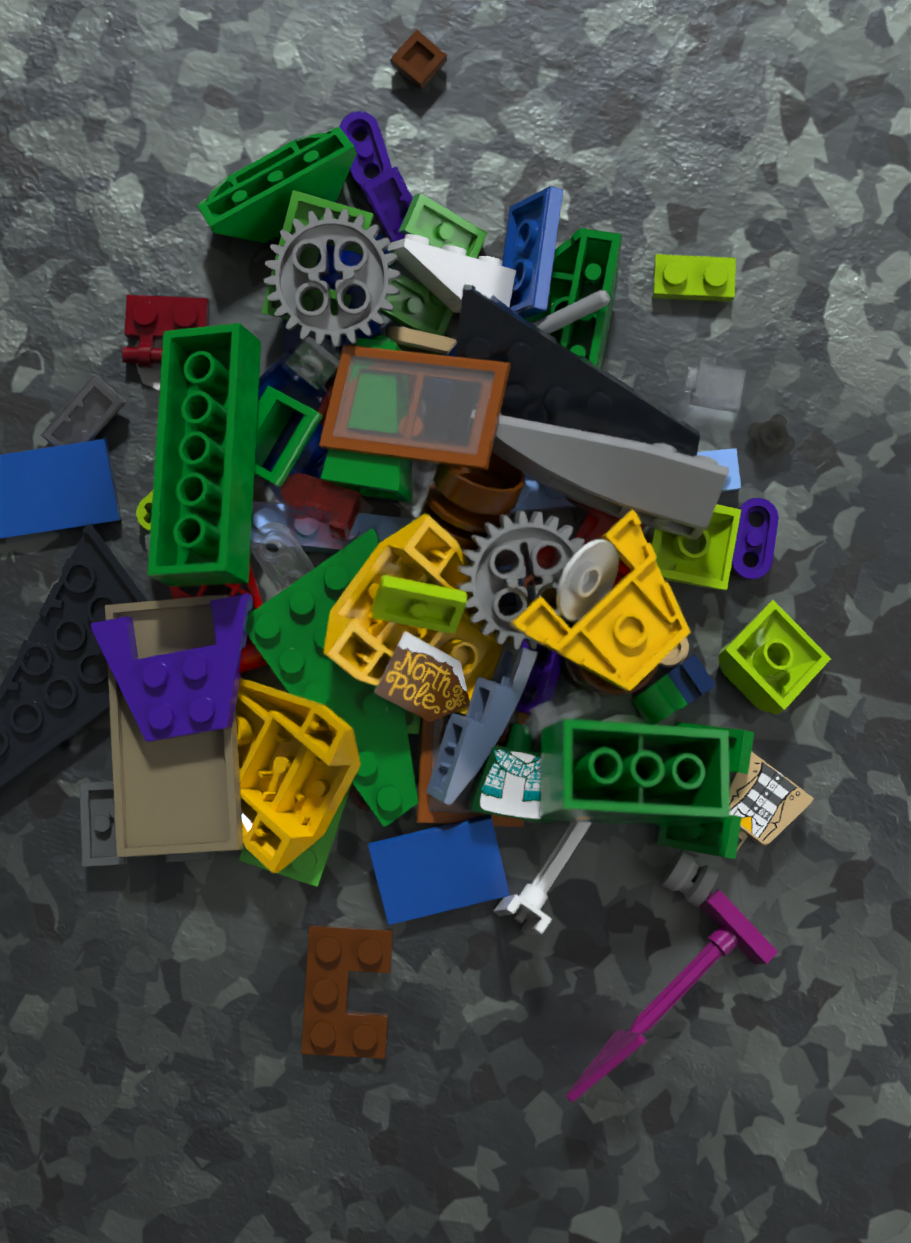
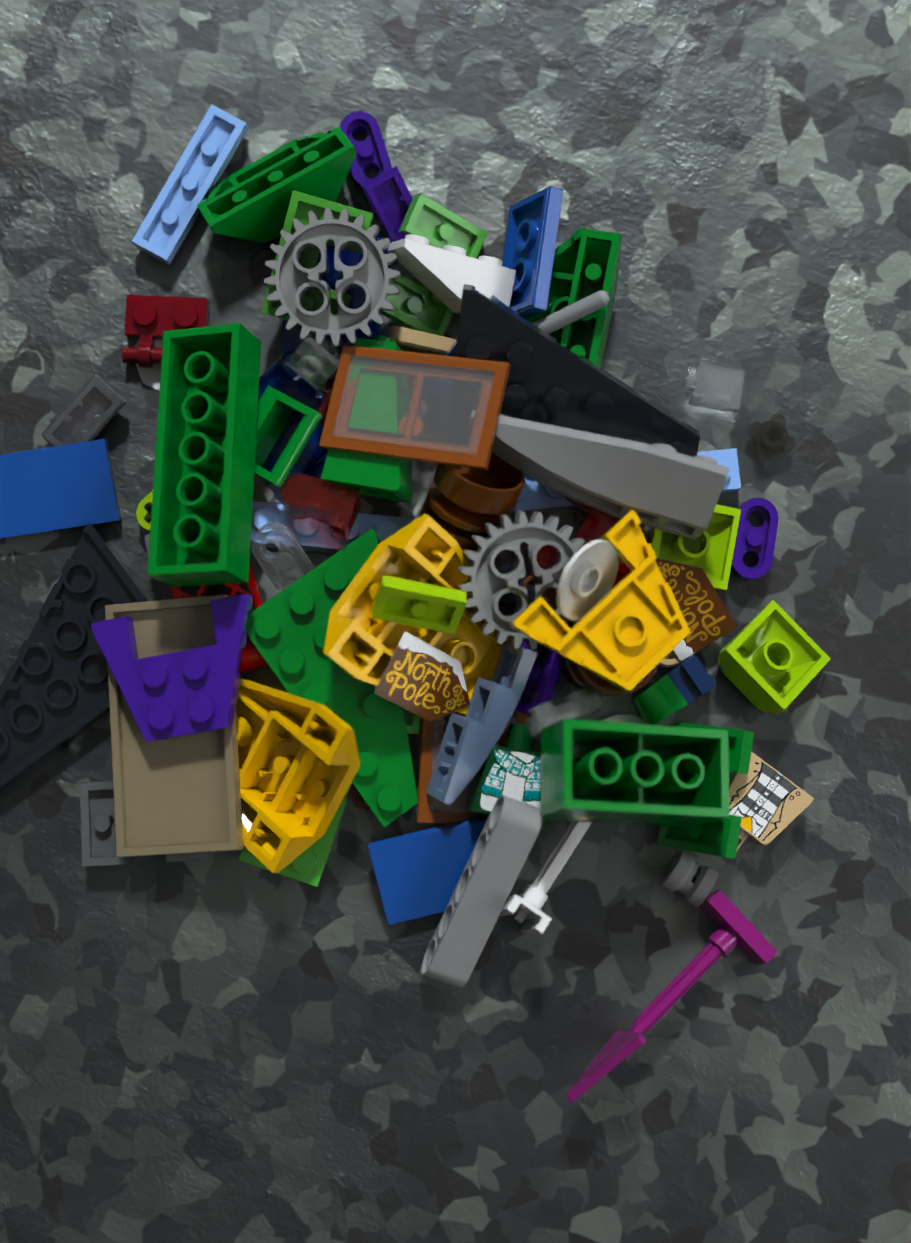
reddish brown plate [301,925,393,1059] -> none
reddish brown plate [390,30,447,90] -> none
lime plate [652,254,736,302] -> none
none -> light blue plate [132,104,248,265]
none -> light grey beam [421,795,543,989]
none -> reddish brown sticker [655,558,737,661]

